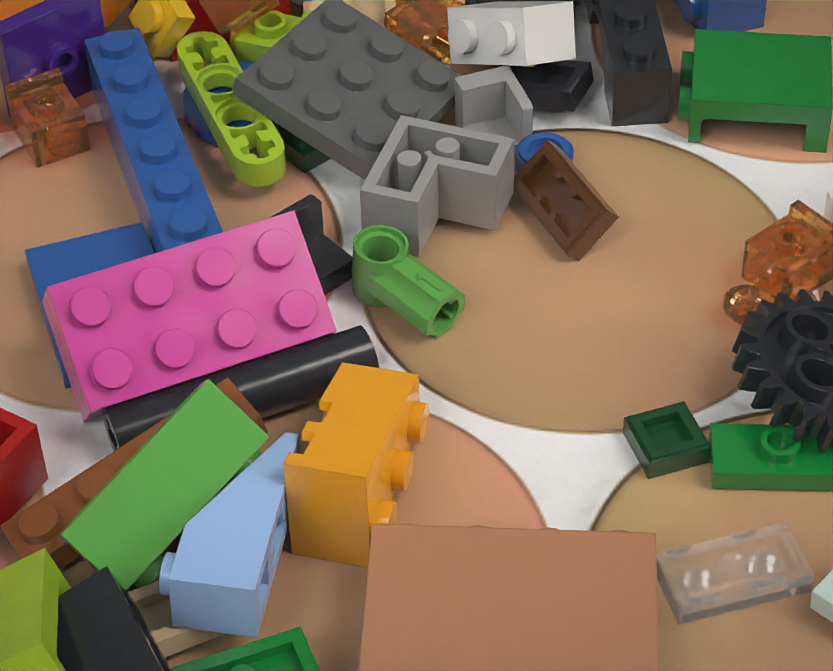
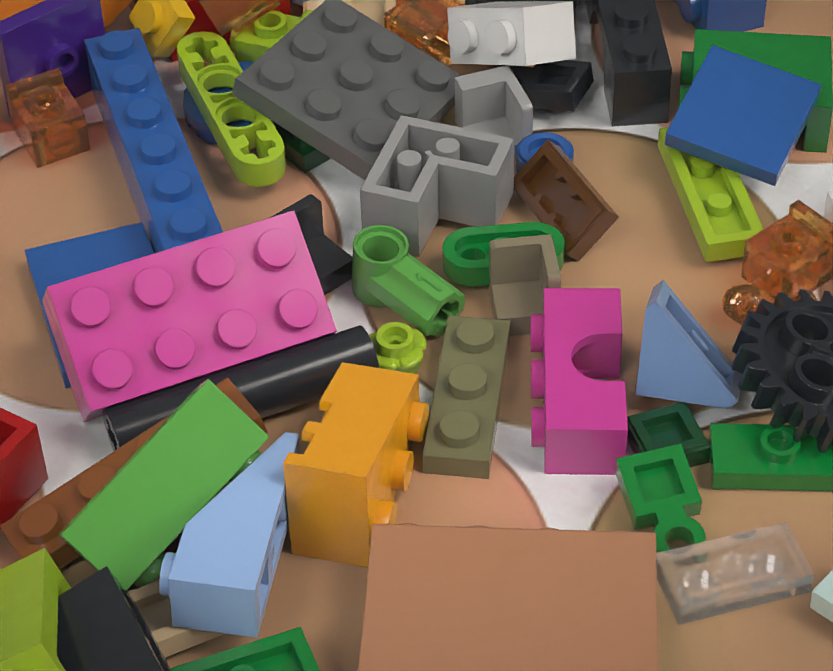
none -> lime plate [369,322,427,374]
none -> olive plate [422,315,511,479]
none -> green plate [442,222,565,287]
none -> dark tan panel [489,234,561,336]
none -> dark pink arch [530,288,628,475]
none -> green plate [615,444,706,568]
none -> medium blue slope [635,280,742,409]
none -> lime plate [658,127,767,262]
none -> blue tile [665,45,822,186]

